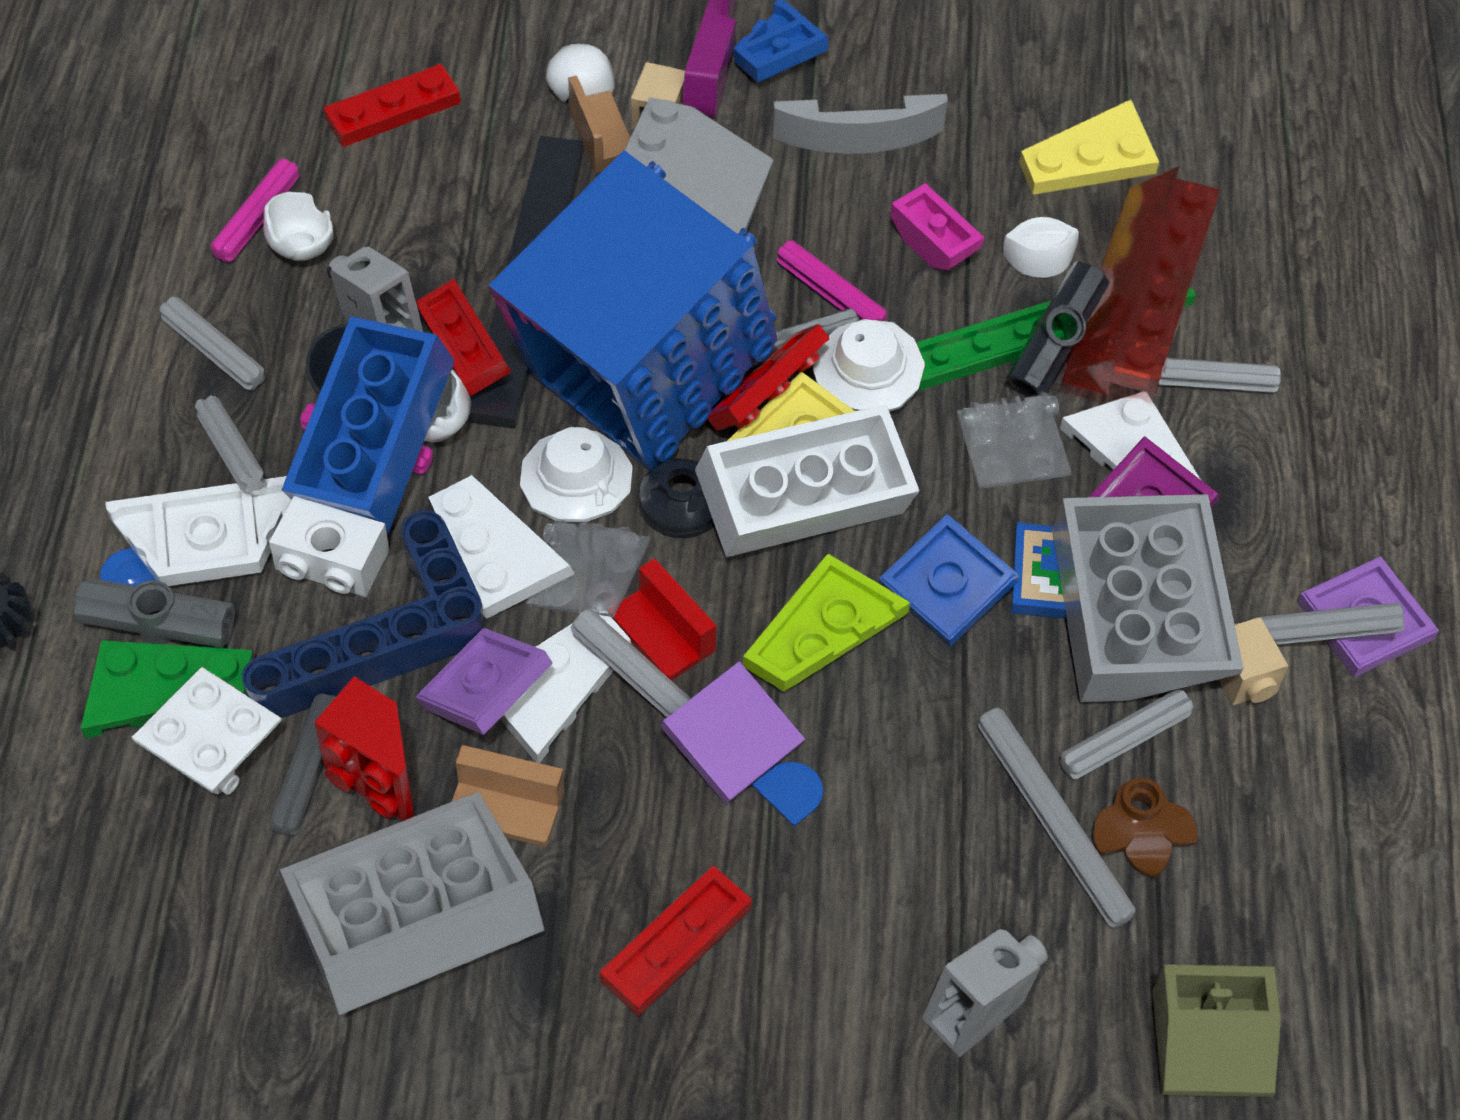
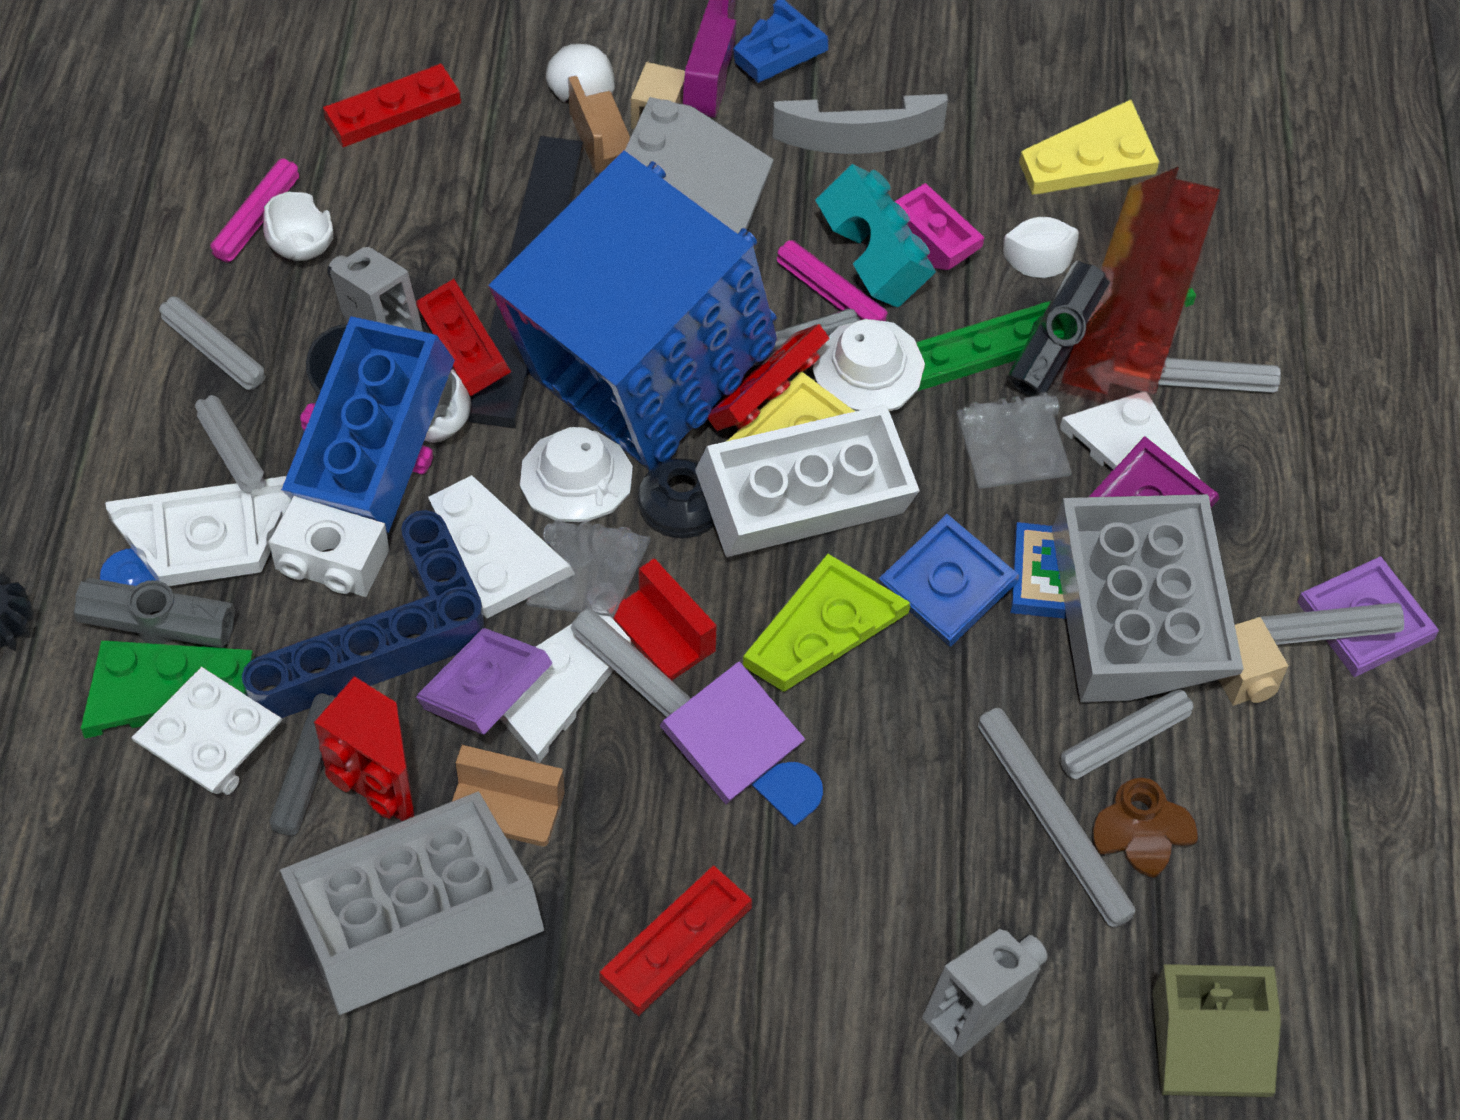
none -> teal arch [815,164,936,308]

